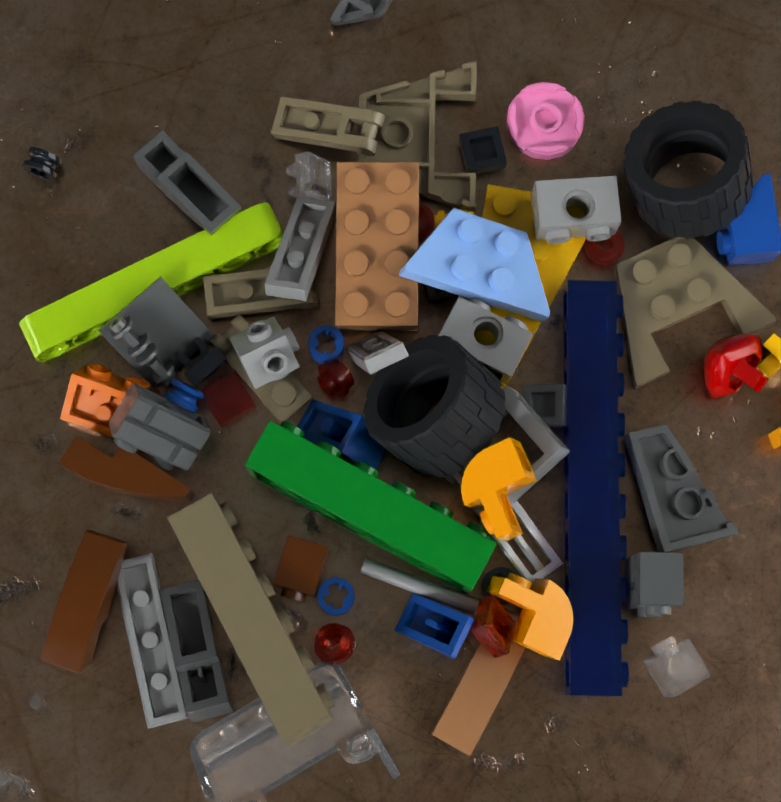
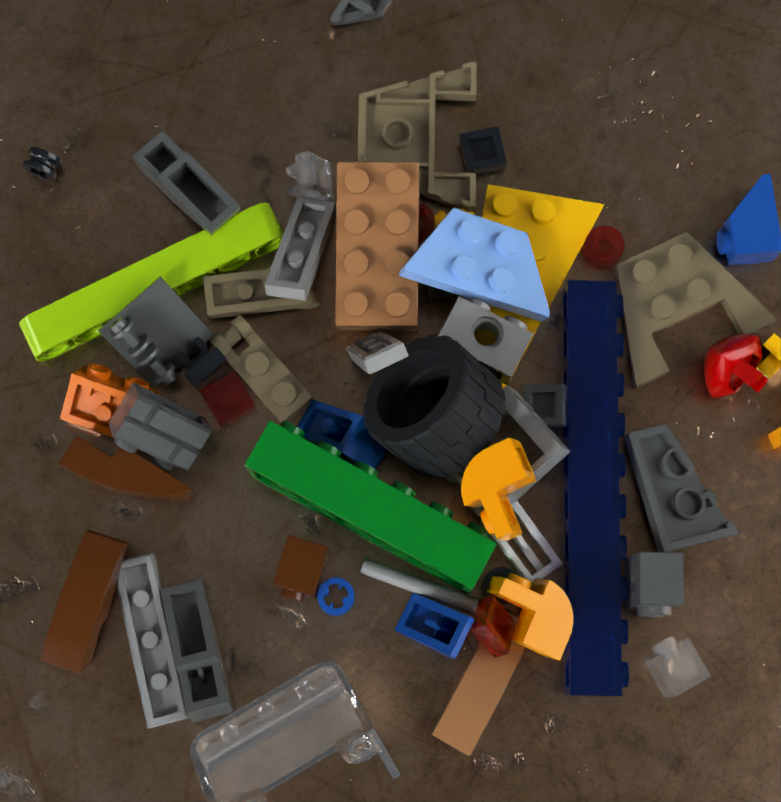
blue bush [163,377,205,413] -> none
dark tan brick [167,493,336,747] -> none
light grey brick [229,316,300,389] -> none
dark tan plate [271,96,385,156] -> none
blue bush [308,325,345,365] -> none
clear red plate [314,623,356,665] -> none
clear red plate [317,359,354,398] -> none
bright pink tile [506,82,585,160] -> none
light grey brick [531,176,622,244] -> none
black tyre [623,101,753,239] -> none

